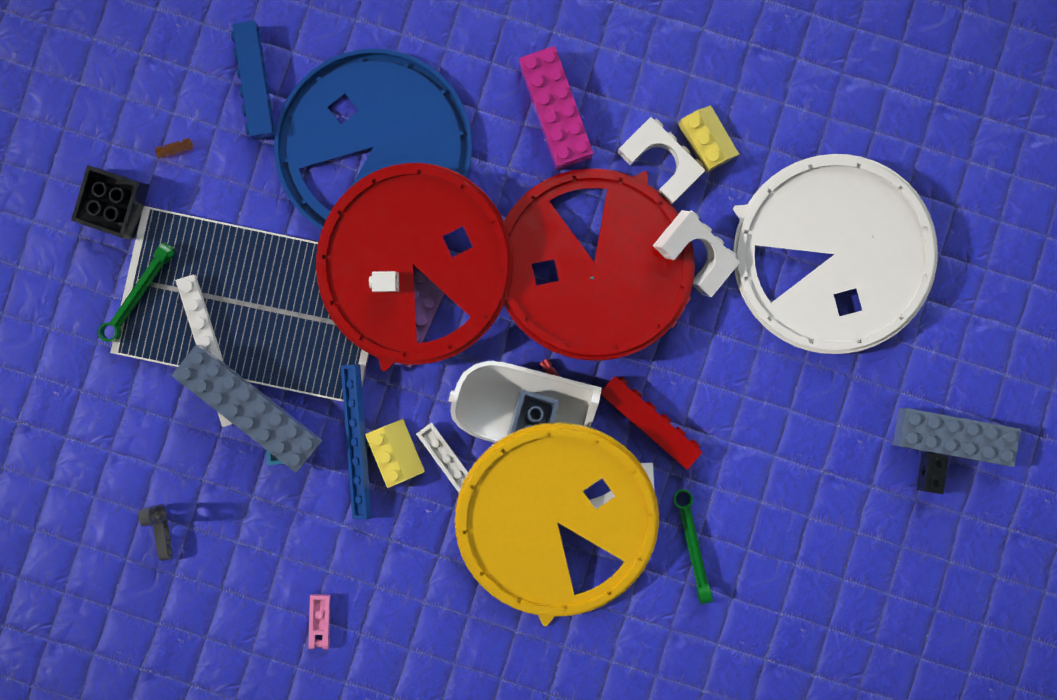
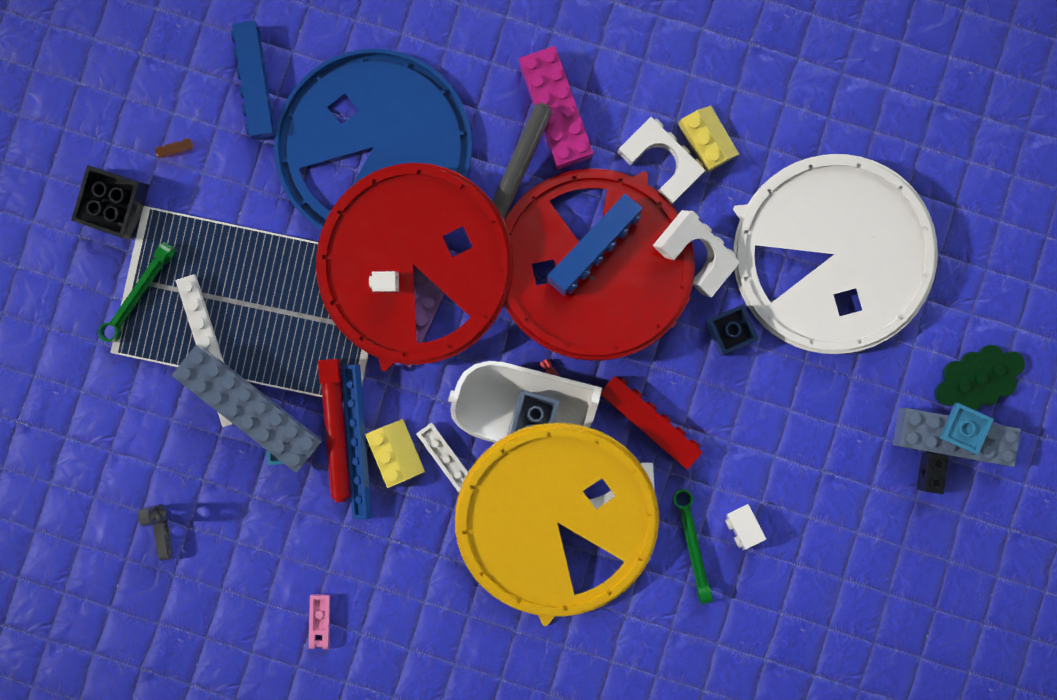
none -> red brick [318,358,350,502]
none -> dark grey brick [492,102,552,220]
none -> blue brick [547,194,643,296]
none -> dark blue brick [705,304,759,356]
none -> white brick [725,504,766,551]
none -> dark green plate [934,345,1025,411]
none -> dark azure plate [939,403,994,455]

